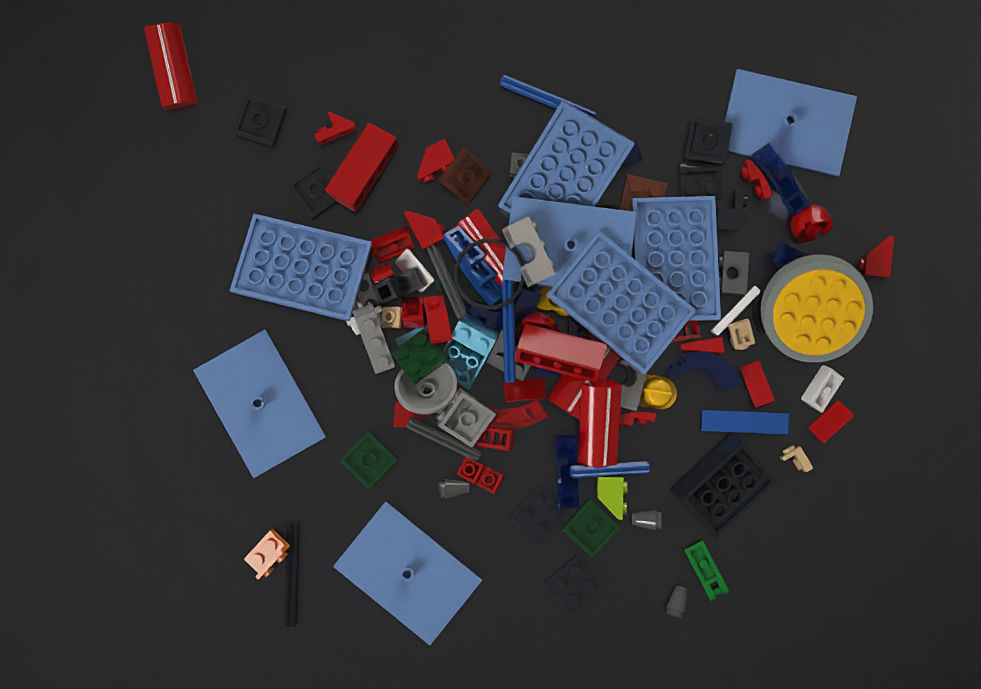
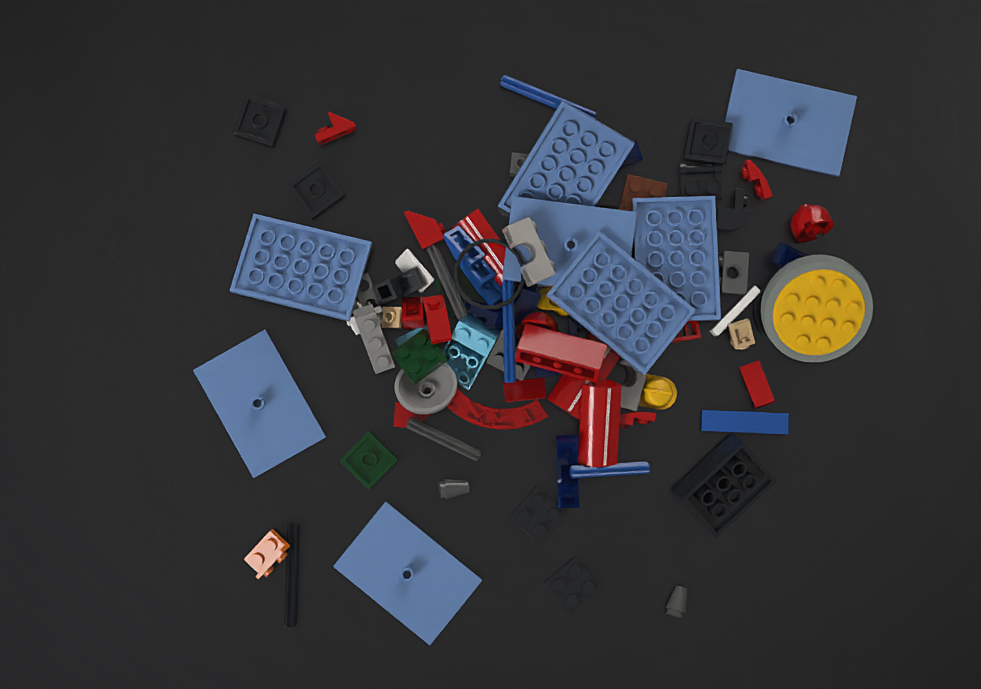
red brick [144,23,197,111] -> none
red brick [325,123,399,212] -> none
red slope [370,226,416,264] -> none
red slope [371,263,395,284] -> none
red slope [417,139,455,183] -> none
light grey plate [436,388,496,448] -> none
copper plate [439,147,492,205] -> none
red slope [456,456,505,494] -> none
red slope [474,427,516,451] -> none
dark green plate [562,499,620,558] -> none
lime slope [597,476,627,520] -> none
dark grey cone [632,510,662,531] -> none
clear blue arch [666,351,742,393] -> none
red slope [679,337,725,354] -> none
green plate [683,540,729,601] -> none
clear blue arch [752,143,811,216] -> none
tan bracket [780,445,813,472] -> none
white slope [801,365,844,413] -> none
red slope [807,400,854,443] -> none
red slope [858,236,894,279] -> none

